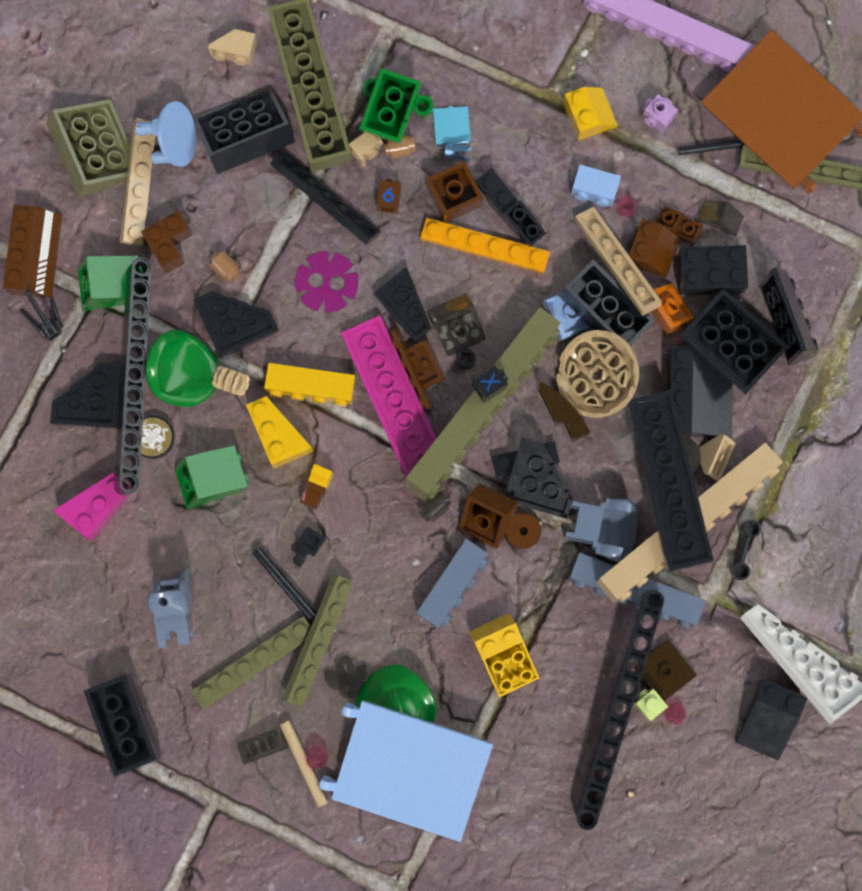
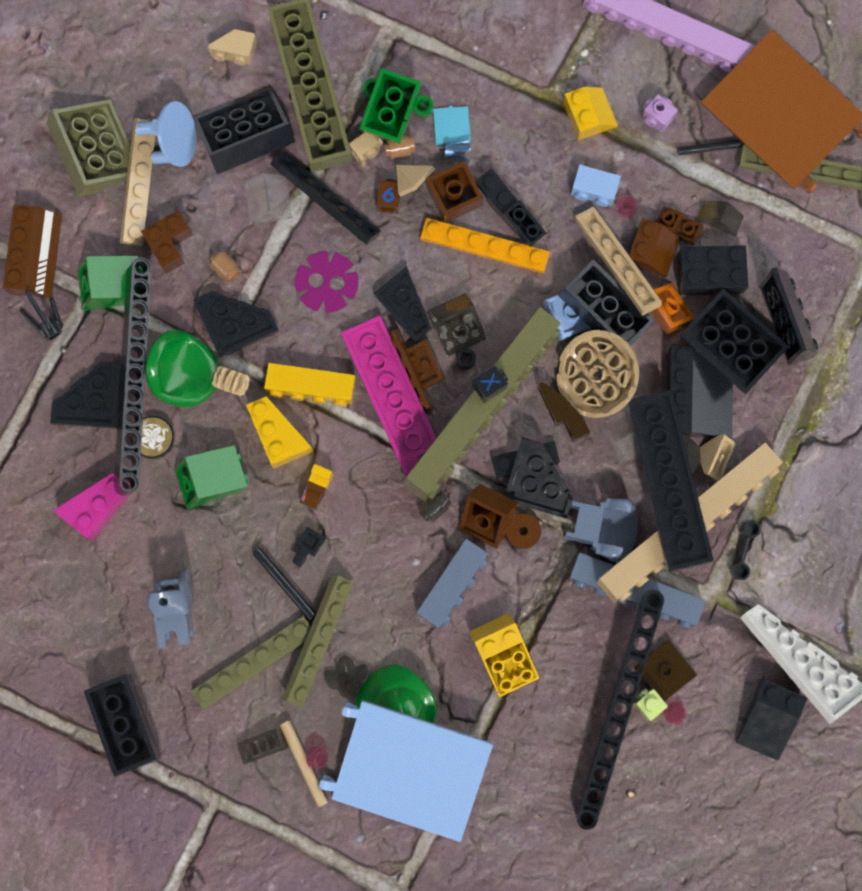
none -> tan slope [396,165,435,197]

